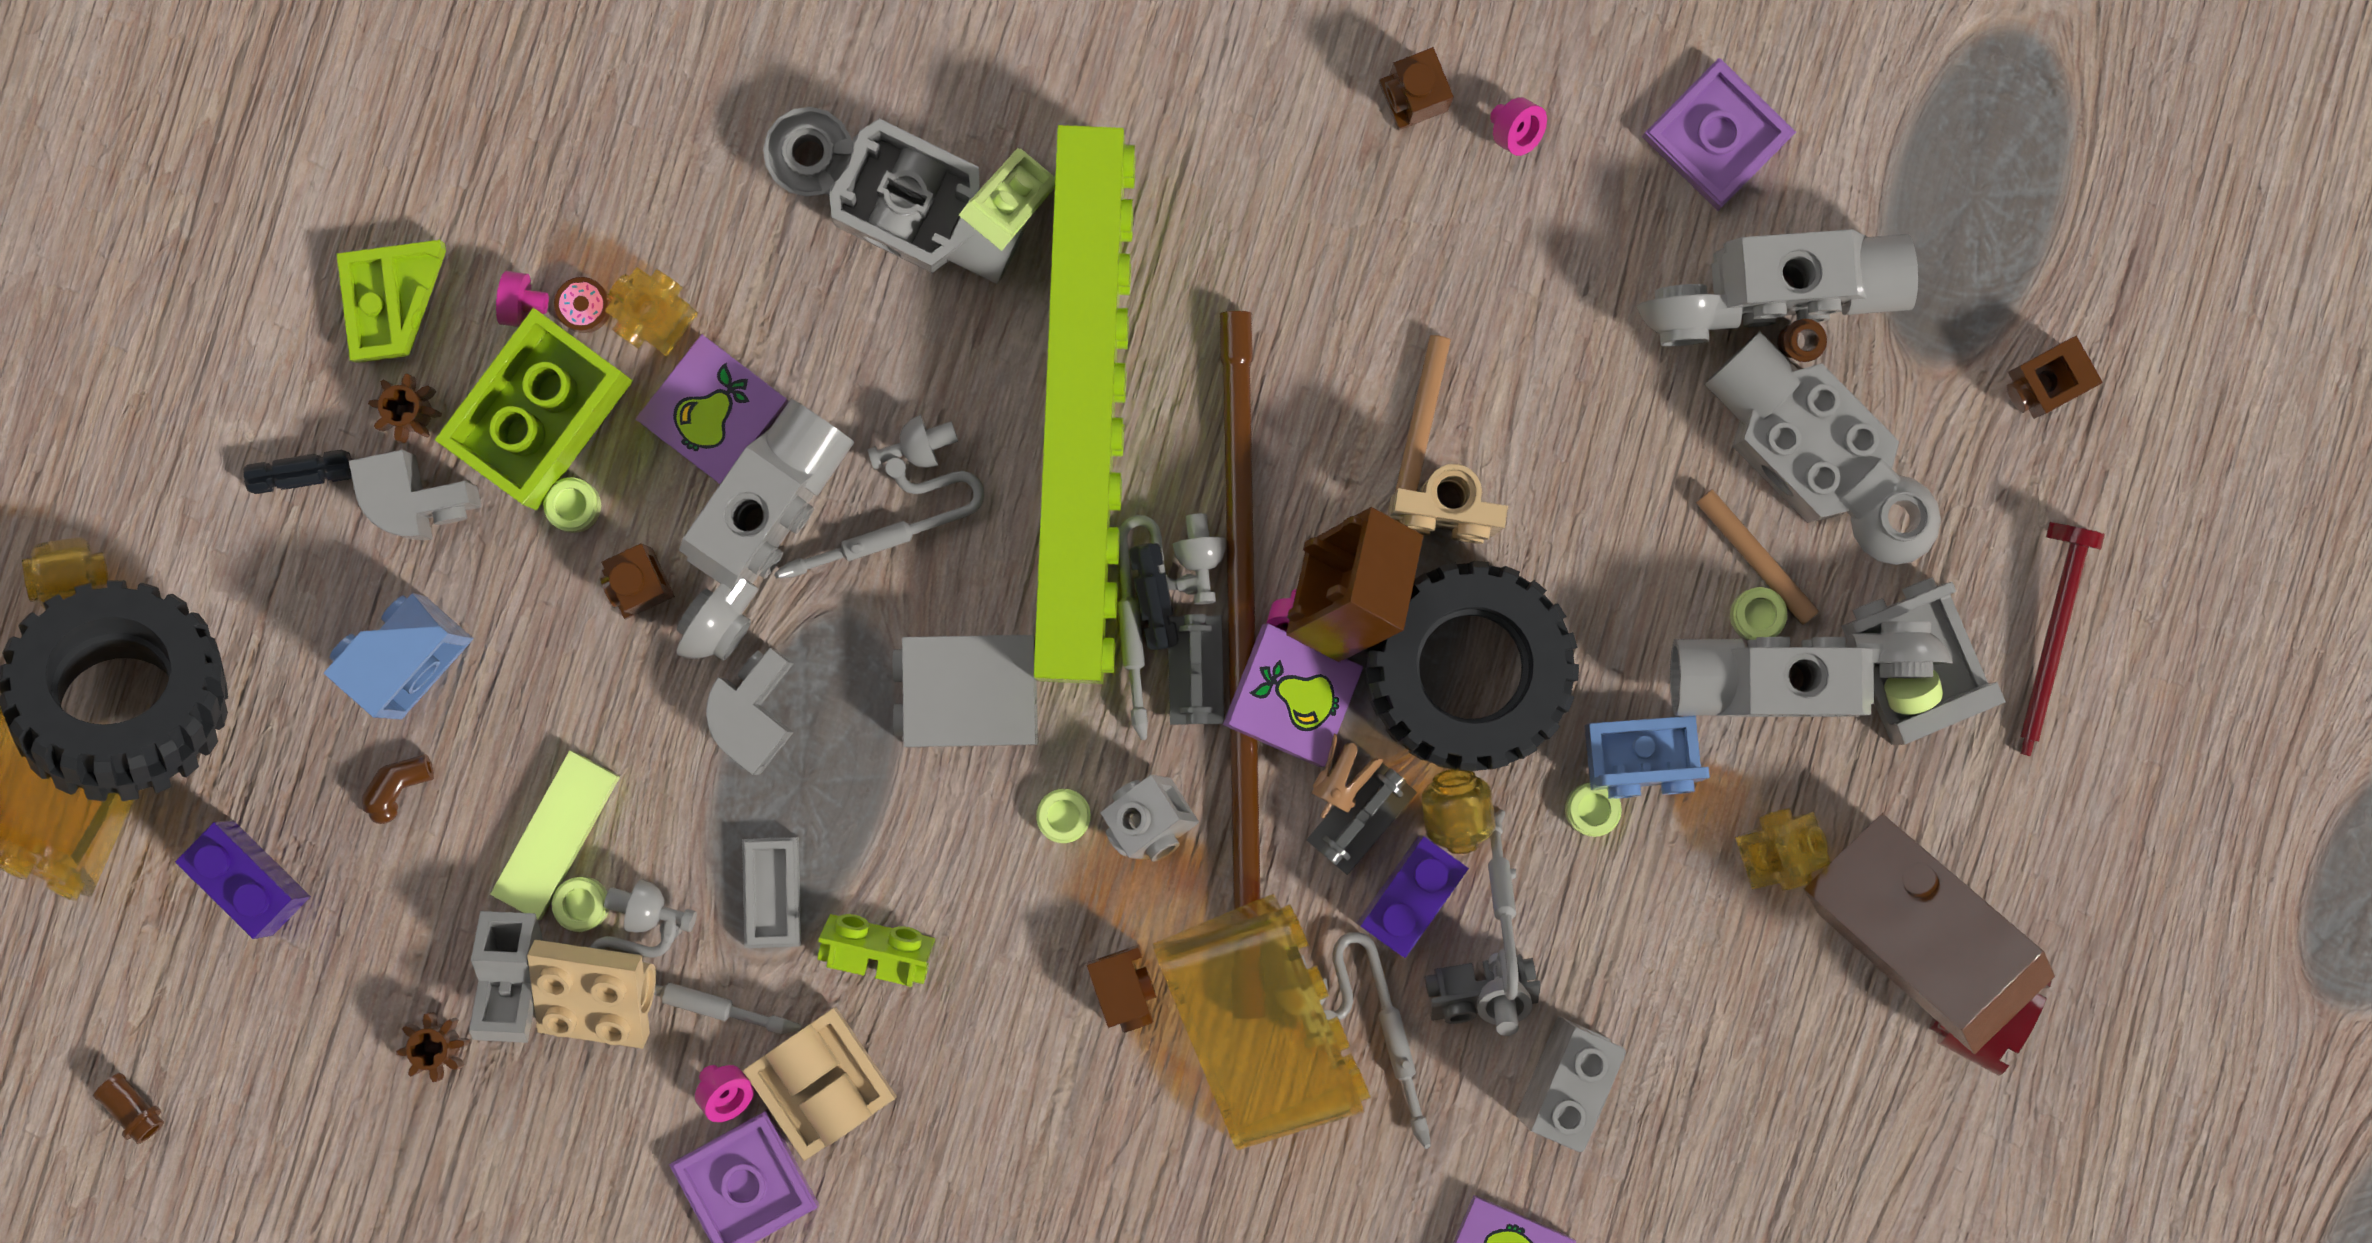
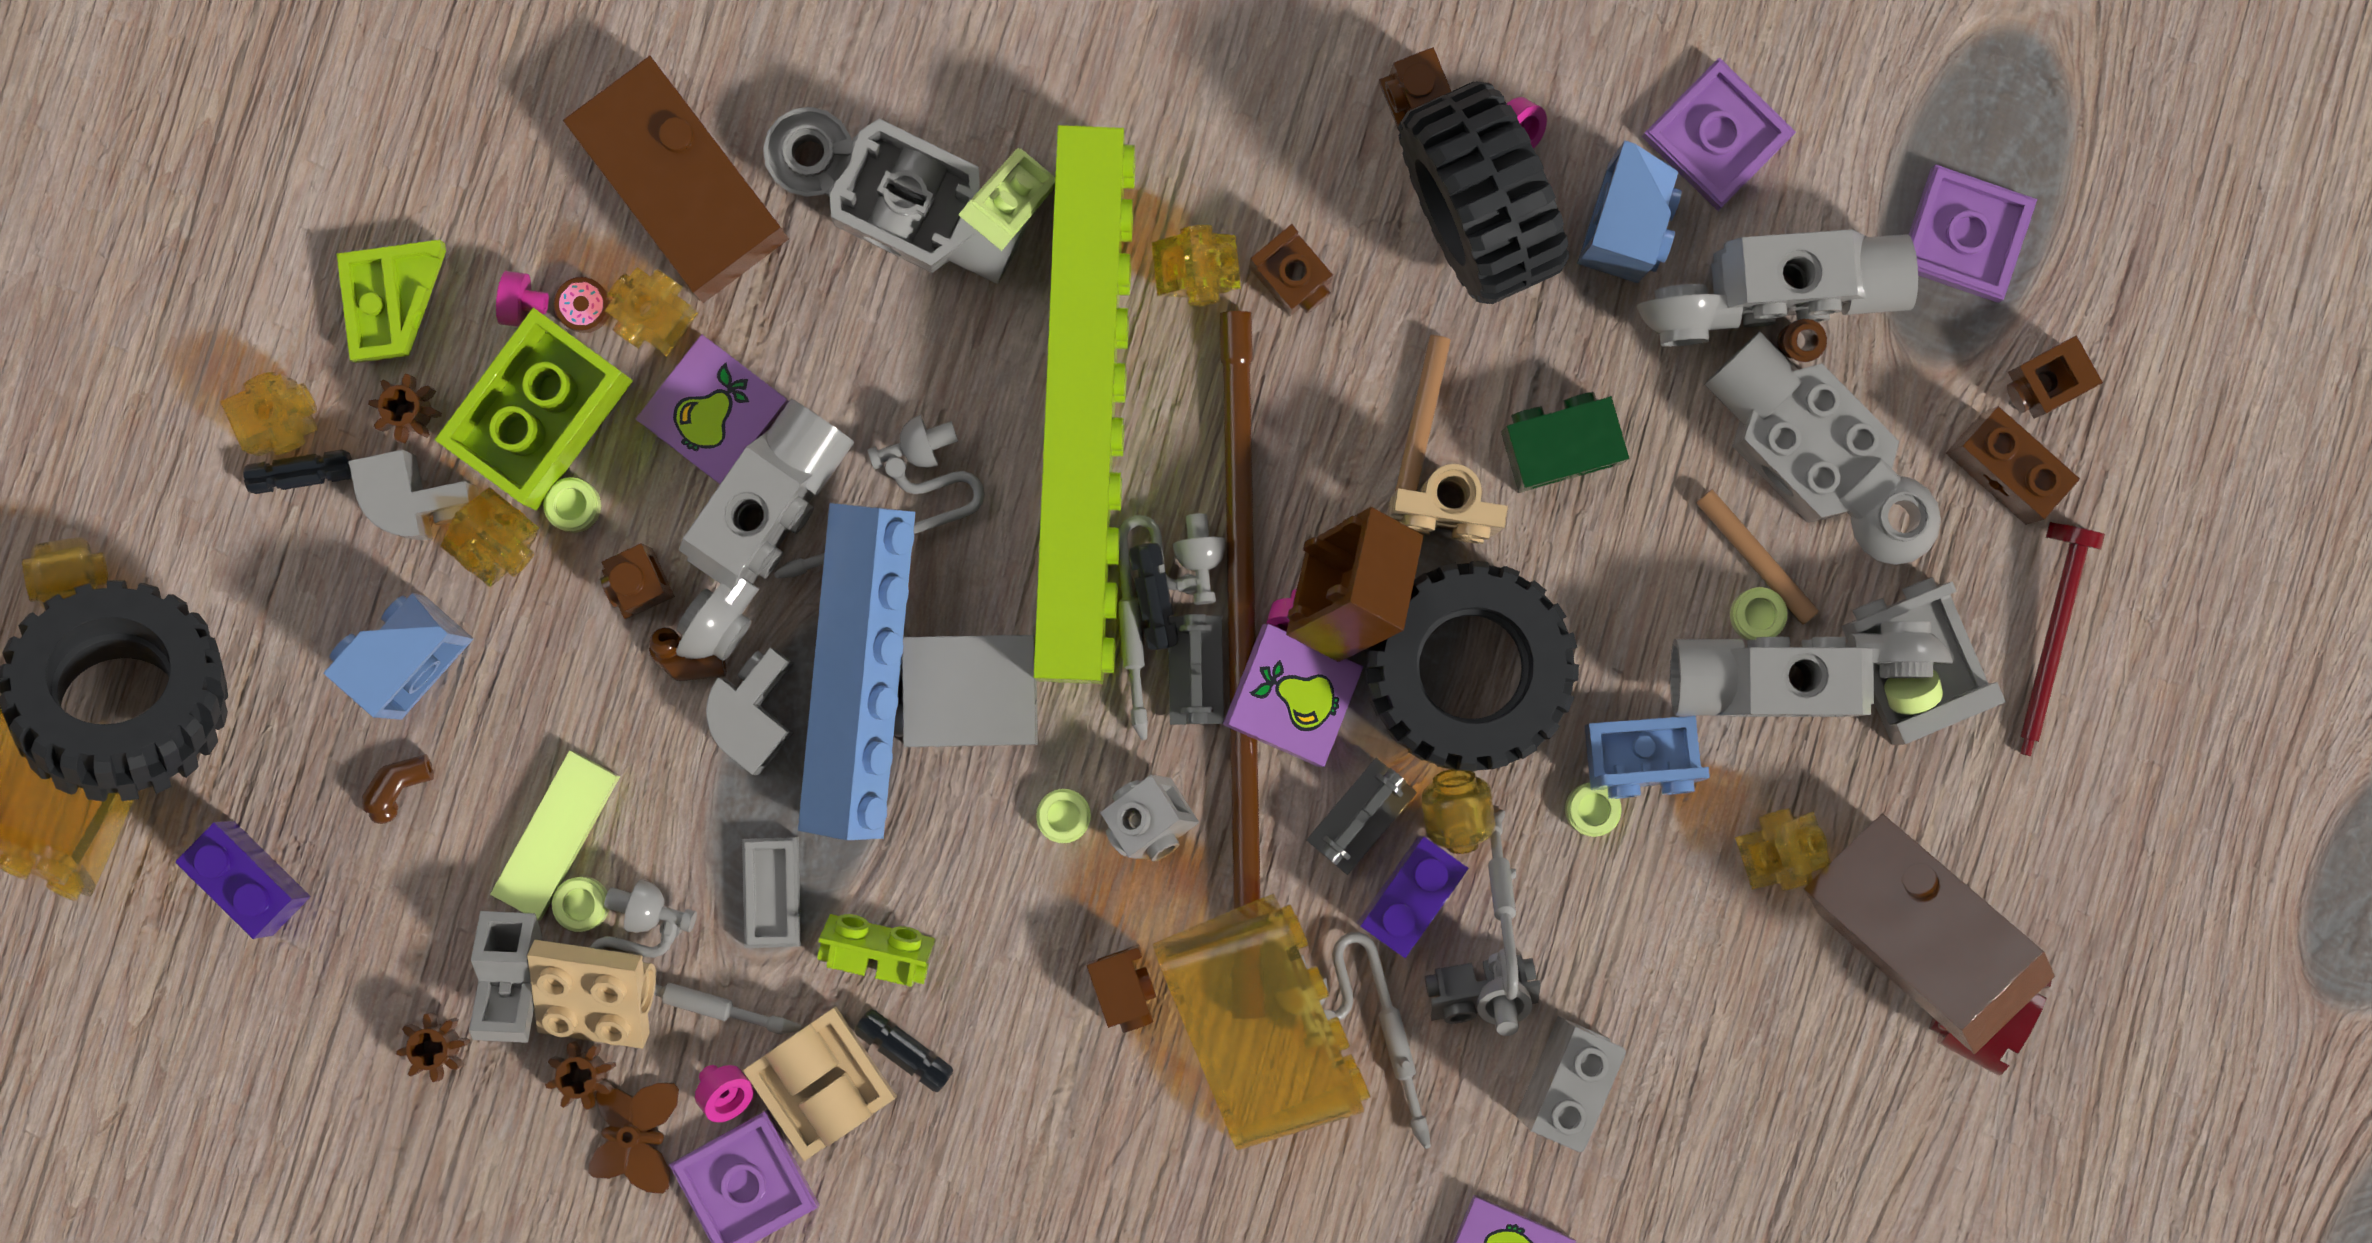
reddish brown pin [93,1073,164,1144] -> none
medium nougat piece [1311,733,1383,819] -> none
none -> clear yellow brick [220,372,318,457]
none -> clear yellow brick [440,487,539,587]
none -> reddish brown gear [545,1041,617,1110]
none -> reddish brown brick [563,55,789,303]
none -> reddish brown piece [588,1083,679,1194]
none -> reddish brown arm [649,627,727,681]
none -> medium blue brick [798,503,915,840]
none -> black axle [854,1009,953,1092]
none -> clear yellow brick [1152,225,1241,306]
none -> reddish brown brick [1249,224,1333,316]
none -> black tyre [1398,81,1569,304]
none -> dark green brick [1501,392,1630,493]
none -> medium blue slope [1577,141,1682,283]
none -> medium lavender tile [1909,165,2037,303]
none -> reddish brown brick [1946,406,2080,525]

